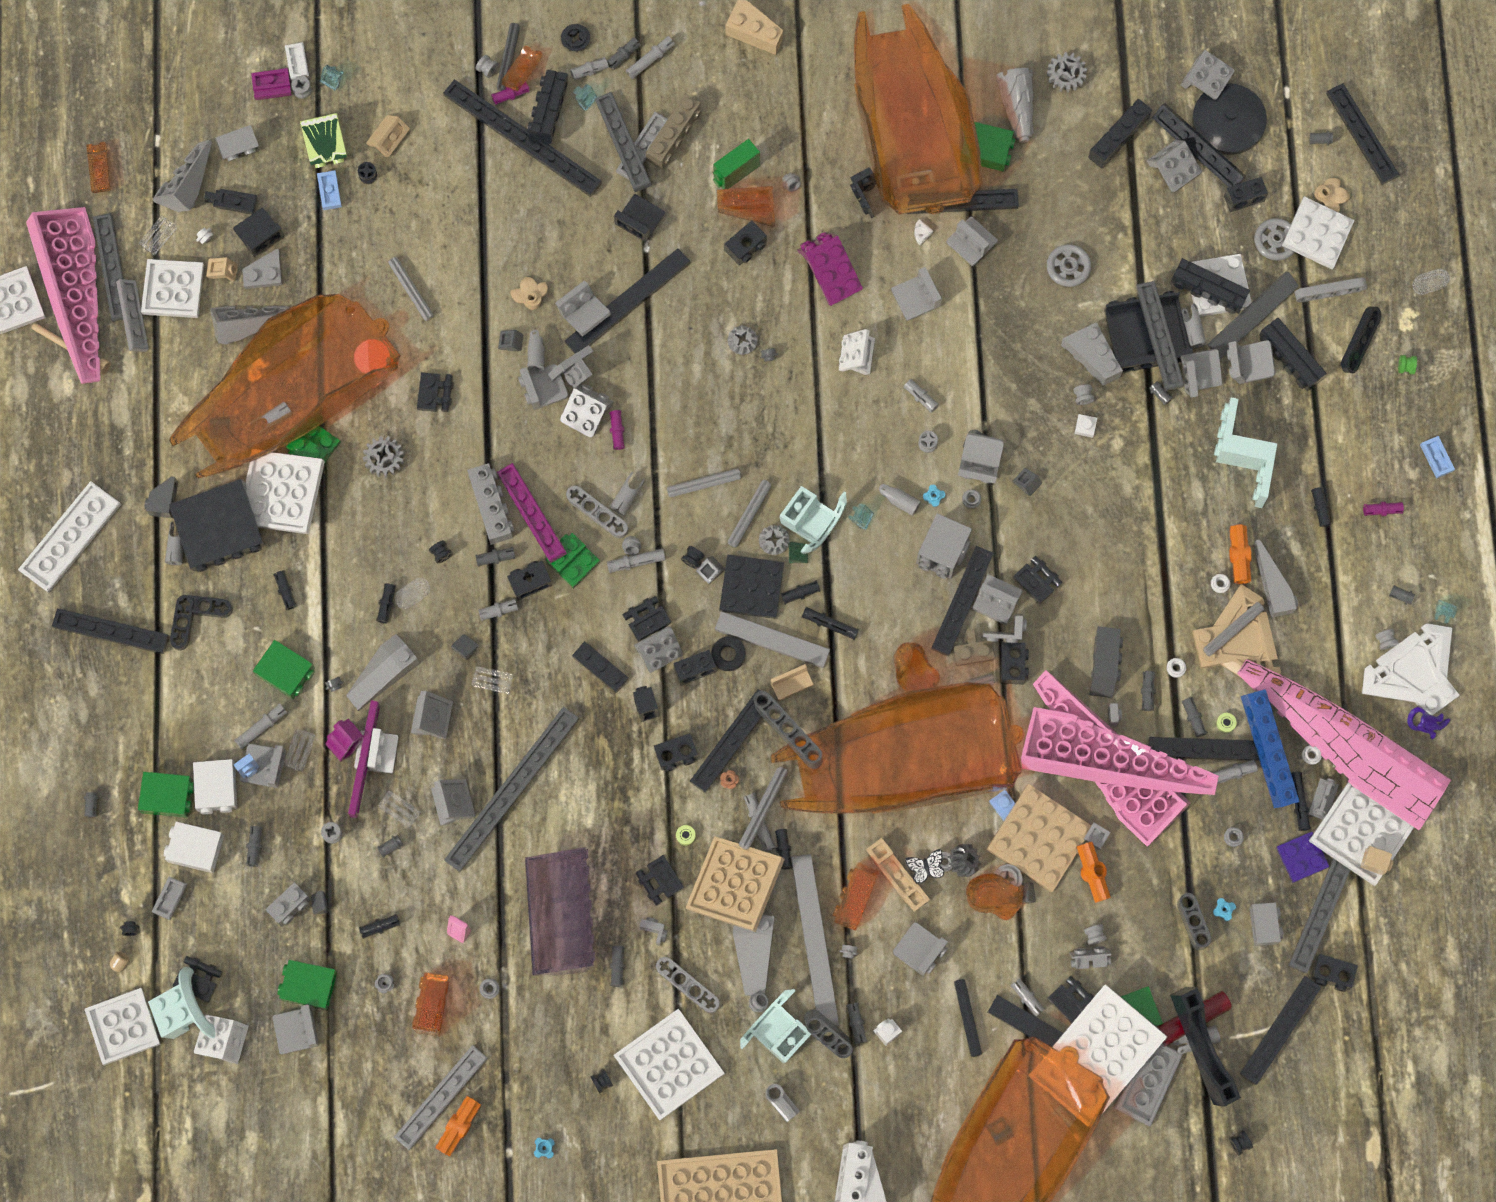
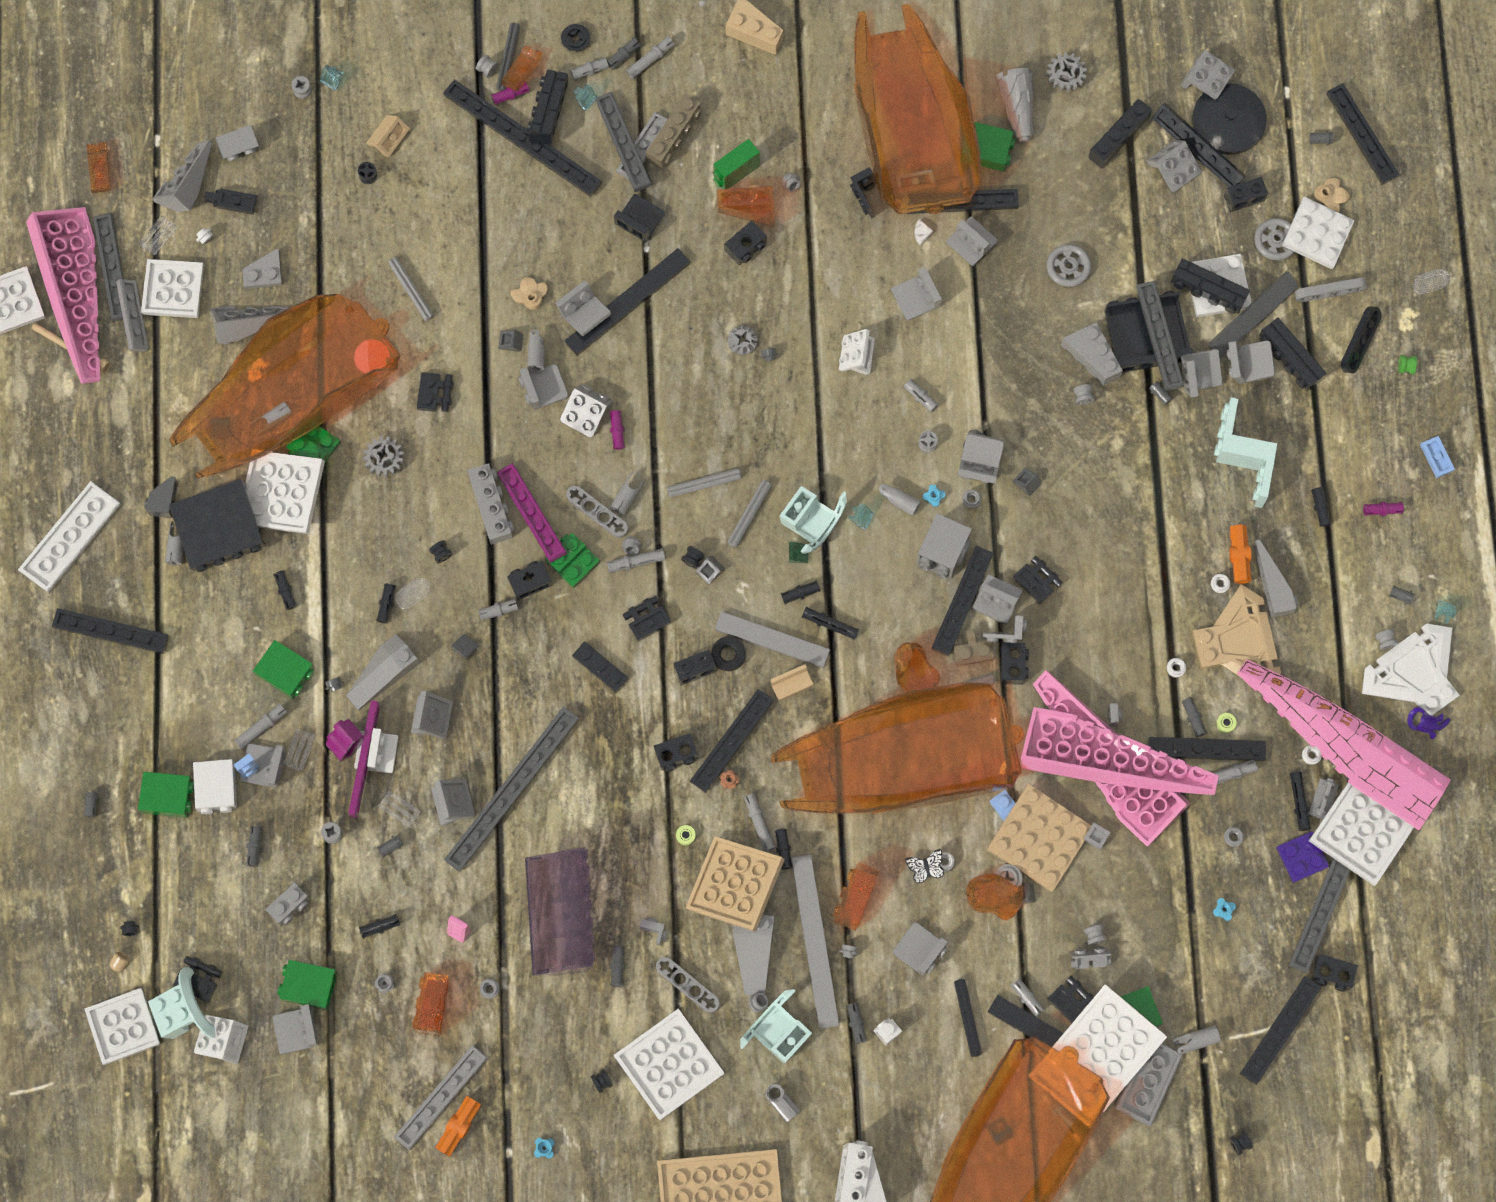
light grey plate [152,876,187,920] -> none
white brick [164,822,224,873] -> none
black beam [170,595,233,651] -> none
tan bracket [206,257,238,281] -> none
black bracket [233,208,284,257] -> none
magenta plate [251,68,292,100] -> none
white plate [285,42,310,82] -> none
slope [300,113,347,168] -> none
dark grey slope [311,890,328,915] -> none
light blue plate [317,170,342,210] -> none
clear tile [471,666,514,694] -> none
dark grey pin [475,547,515,567] -> none
light grey bracket [548,345,593,388] -> none
black brick [633,686,659,722] -> none
light grey bracket [634,627,683,673] -> none
black plate [635,855,684,906] -> none
black plate [719,554,784,619] -> none
light grey axle [739,767,788,850] -> none
dark grey beam [754,691,823,769] -> none
light grey gear [759,525,789,555] -> none
magenta bracket [797,232,863,306] -> none
dark grey beam [804,1010,853,1058] -> none
tan slope [866,838,930,912] -> none
dark grey gear [948,844,982,877] -> none
white plate [1074,414,1097,438] -> none
orange piece [1076,841,1111,903] -> none
dark grey wedge [1089,626,1123,698] -> none
dark grey pin [1140,671,1156,711] -> none
dark red brick [1157,991,1232,1047] -> none
black arch [1170,987,1241,1107] -> none
dark grey beam [1177,893,1211,950] -> none
light grey piece [1182,303,1207,348] -> none
light grey axle [1203,602,1264,656] -> none
blue brick [1240,689,1299,808] -> none
light grey brick [1249,902,1283,946] -> none
tan brick [1360,846,1393,875] -> none

